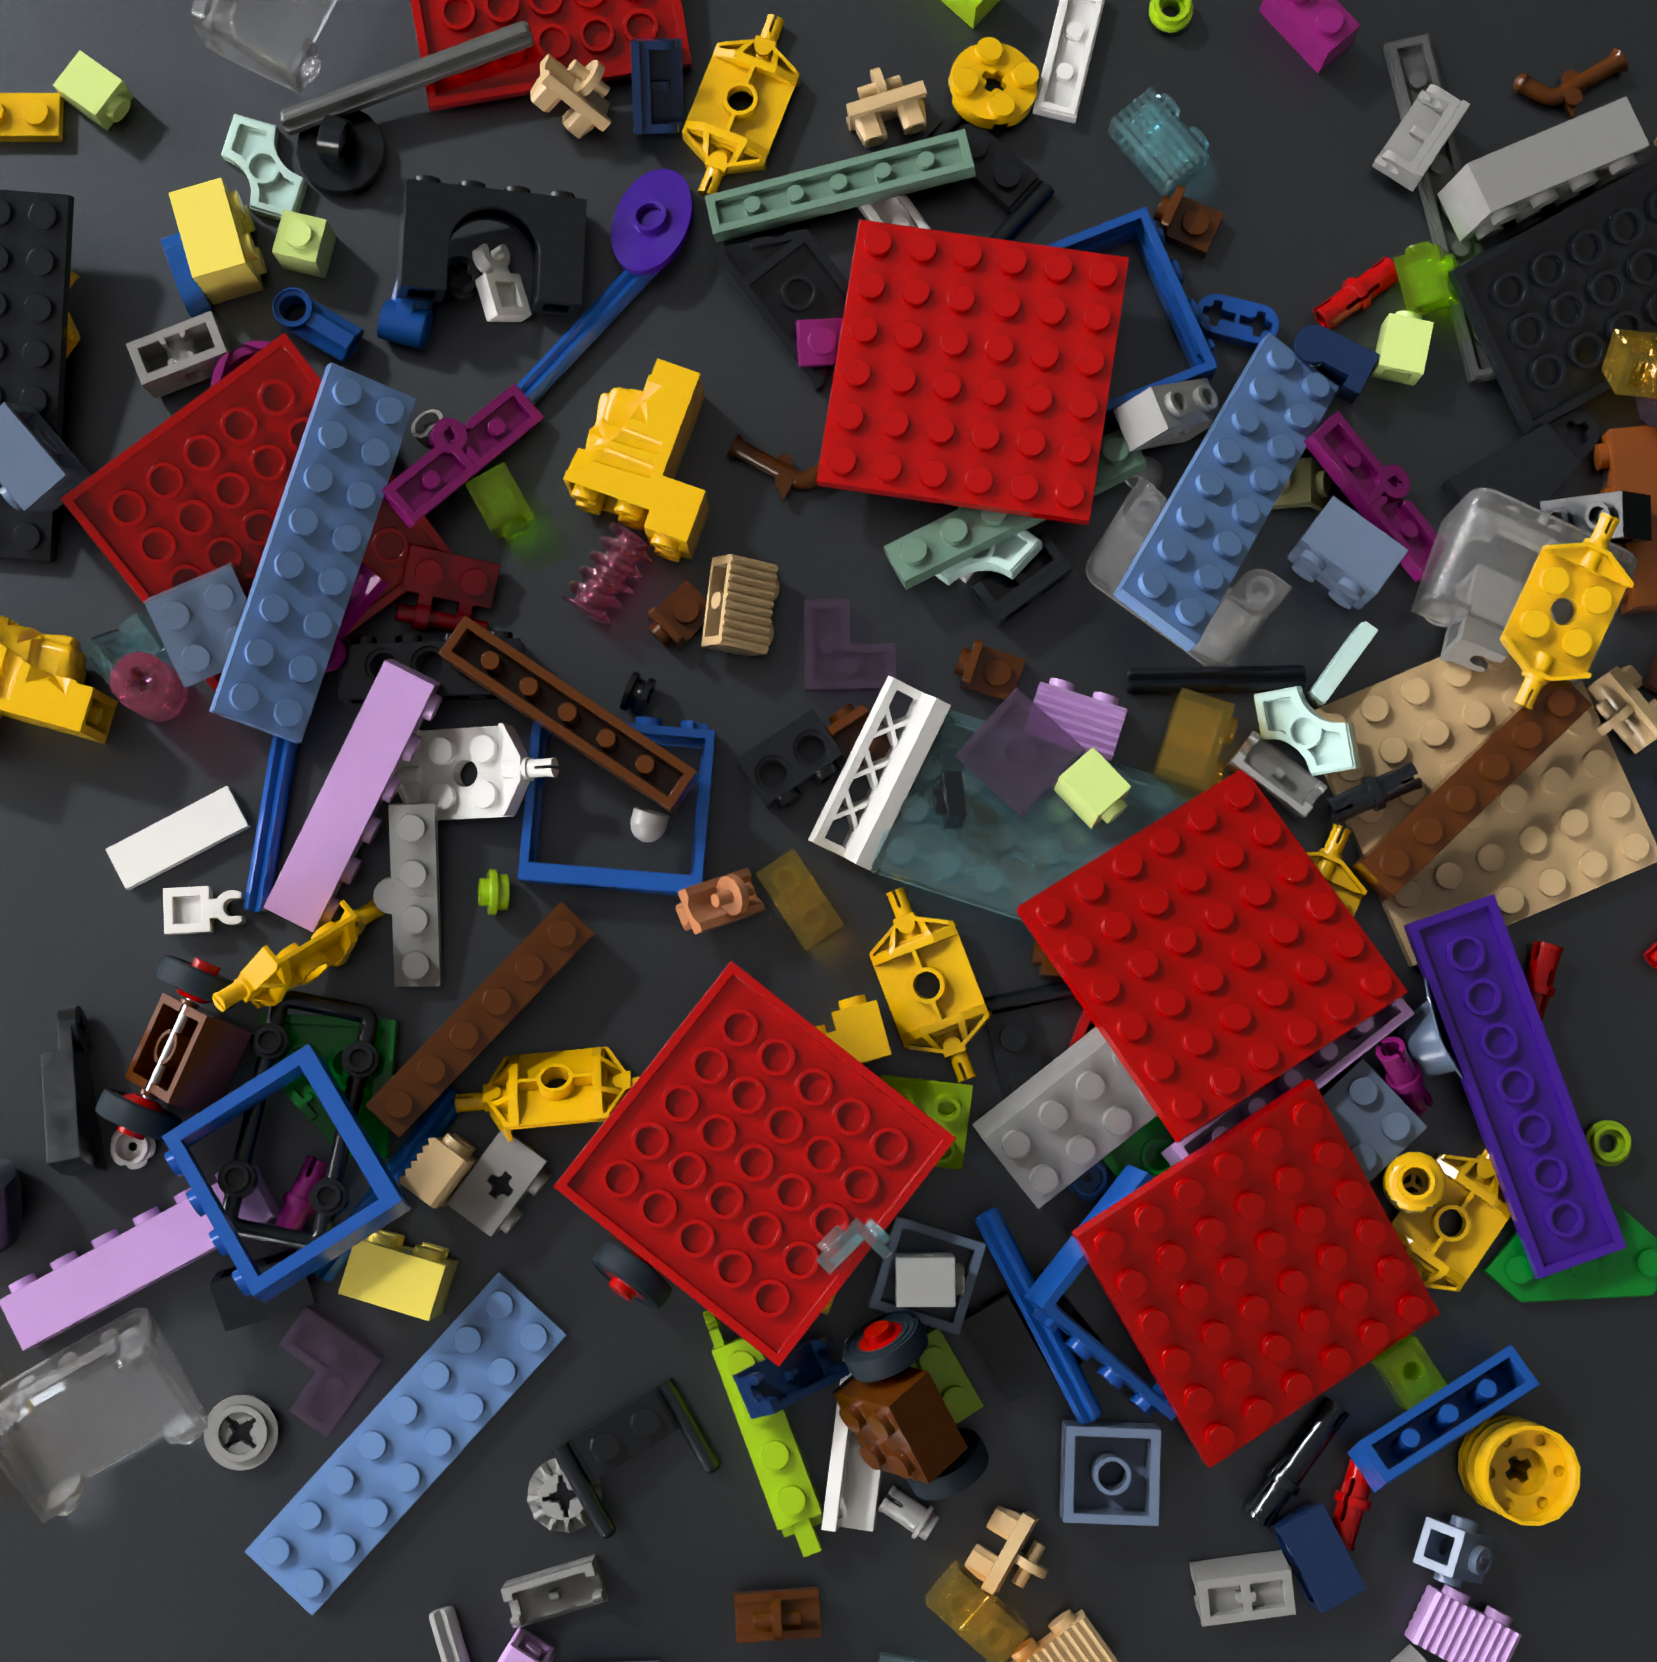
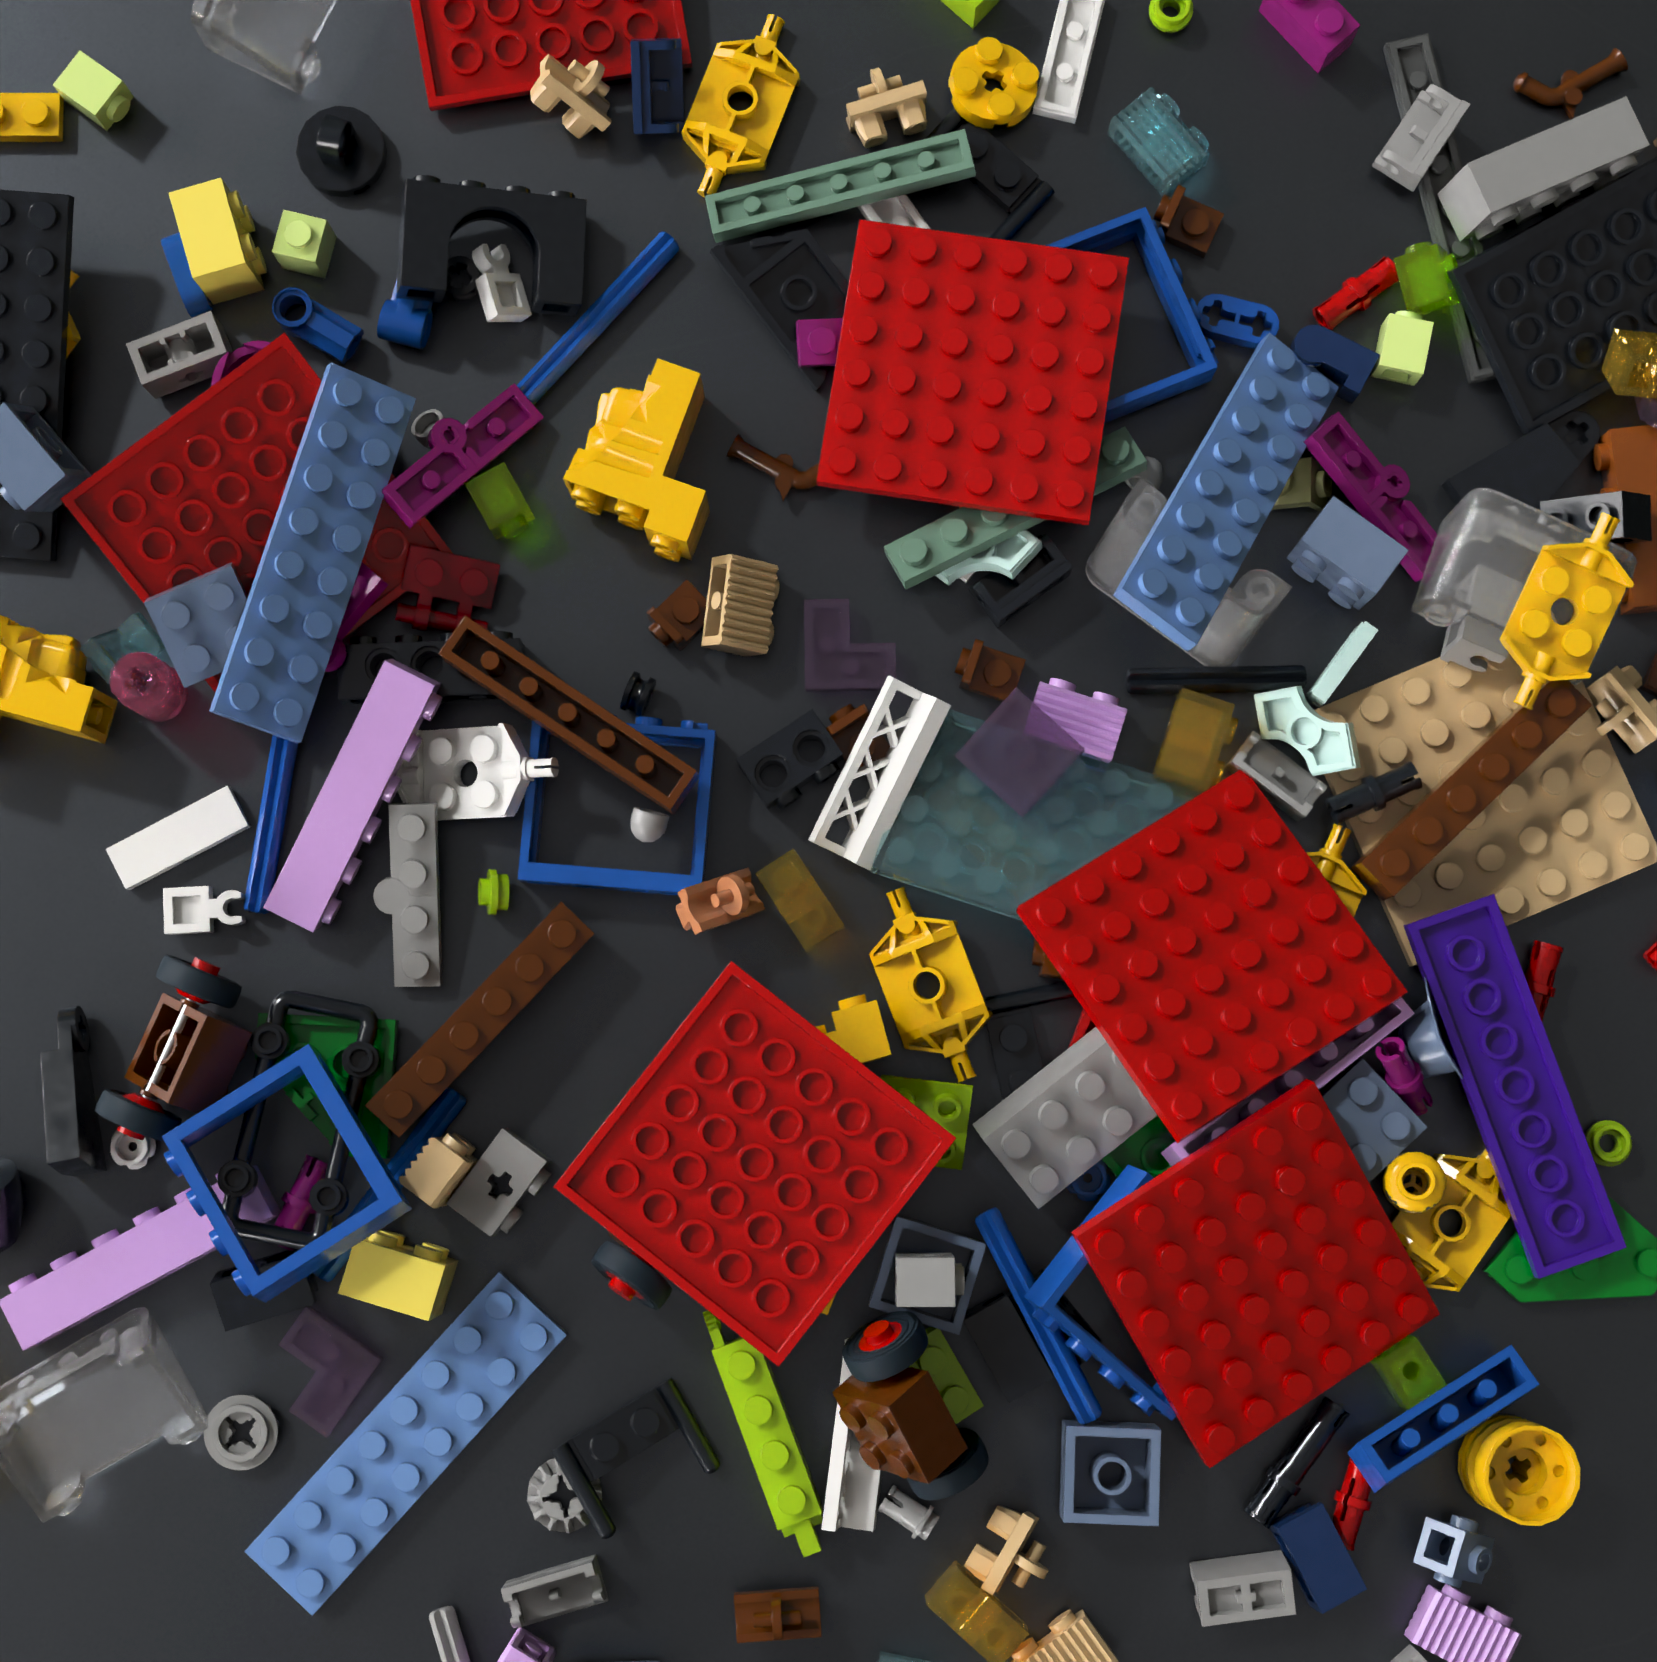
yellow plate [212,899,385,1012] -> none
light aqua tile [221,114,308,221] -> none
dark grey axle [280,21,534,135] -> none
yellow plate [455,1046,639,1142] -> none
clear pink piece [561,522,654,625] -> none
dark purple piece [611,169,694,276] -> none
dark blue hinge [732,1336,850,1419] -> none
clear light blue bracket [816,1217,892,1275] -> none
black plate [932,770,967,830] -> none
yellowish green brick [1054,747,1131,829] -> none
light grey brick [1113,378,1220,452] -> none

